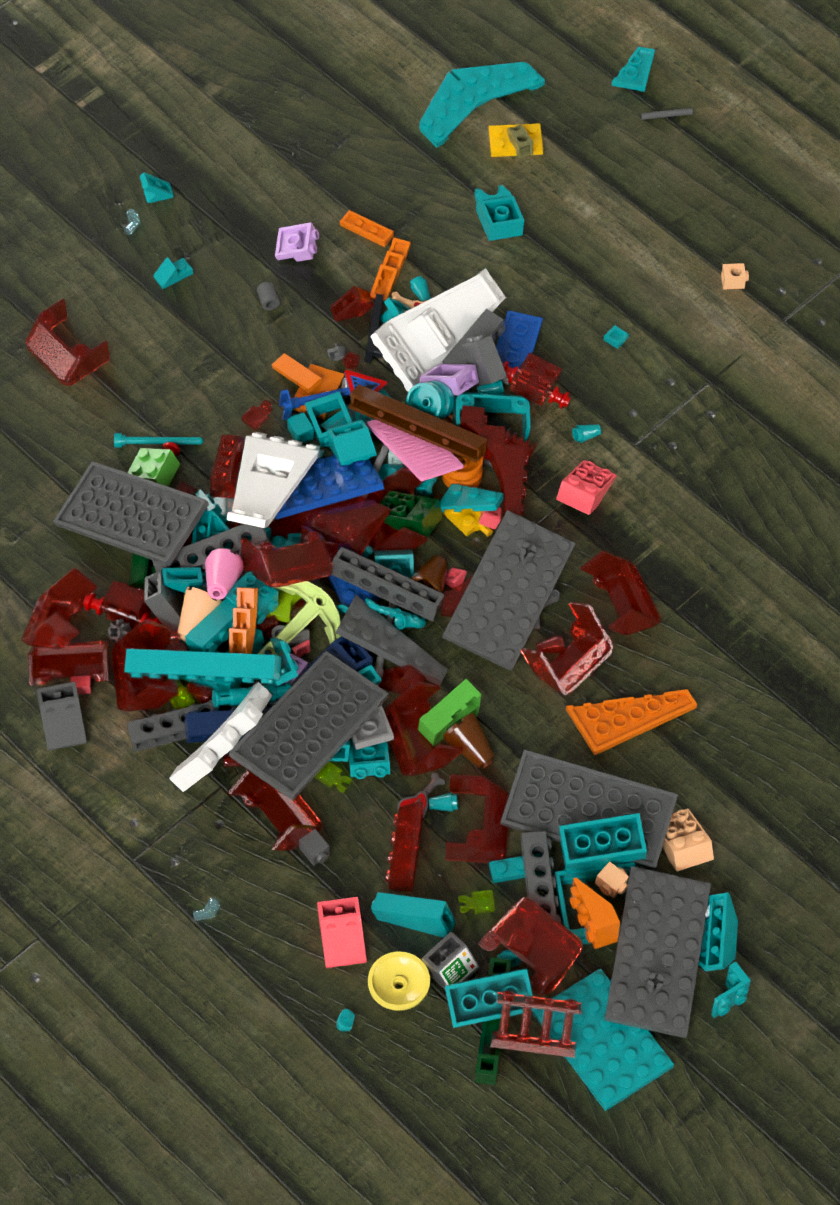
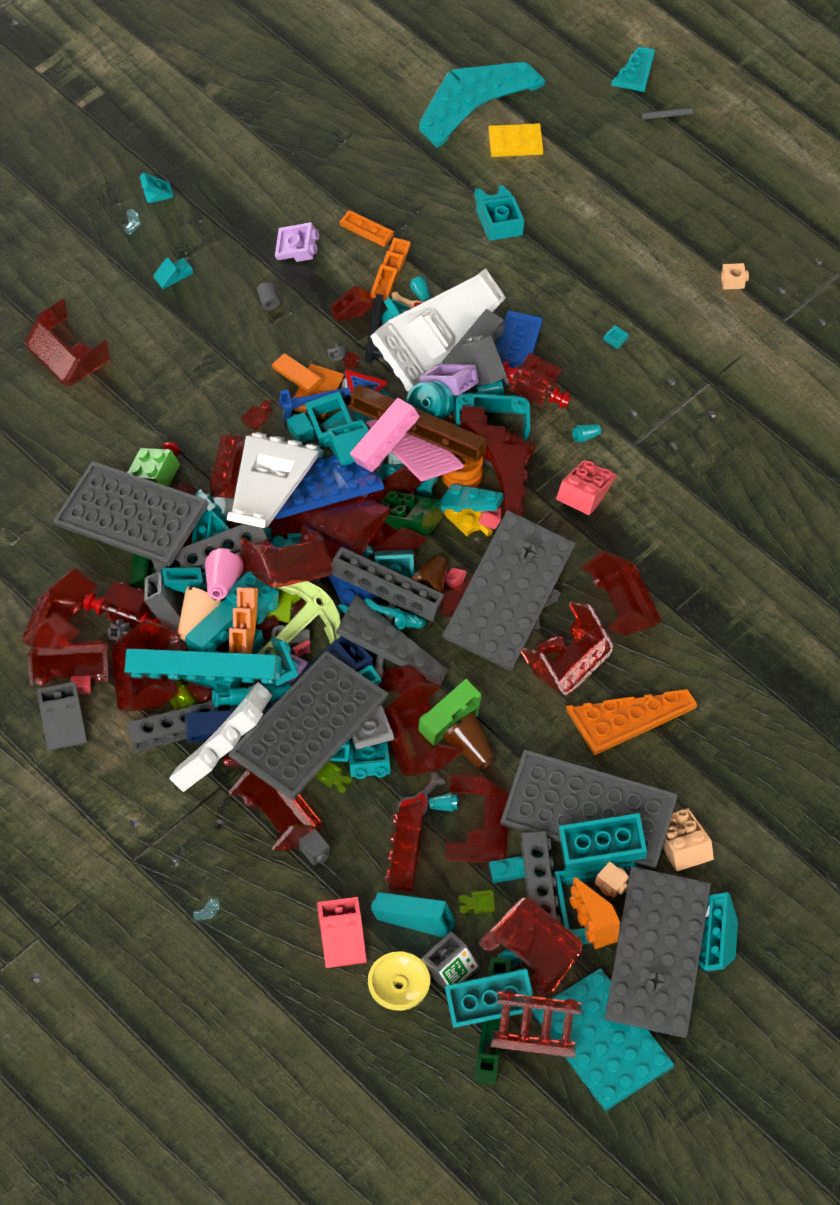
teal piece [114,433,204,448] -> none
teal piece [336,1009,355,1032] -> none
olive leg [507,125,533,158] -> none
teal bracket [711,962,751,1018] -> none
none -> bright pink brick [350,398,420,472]

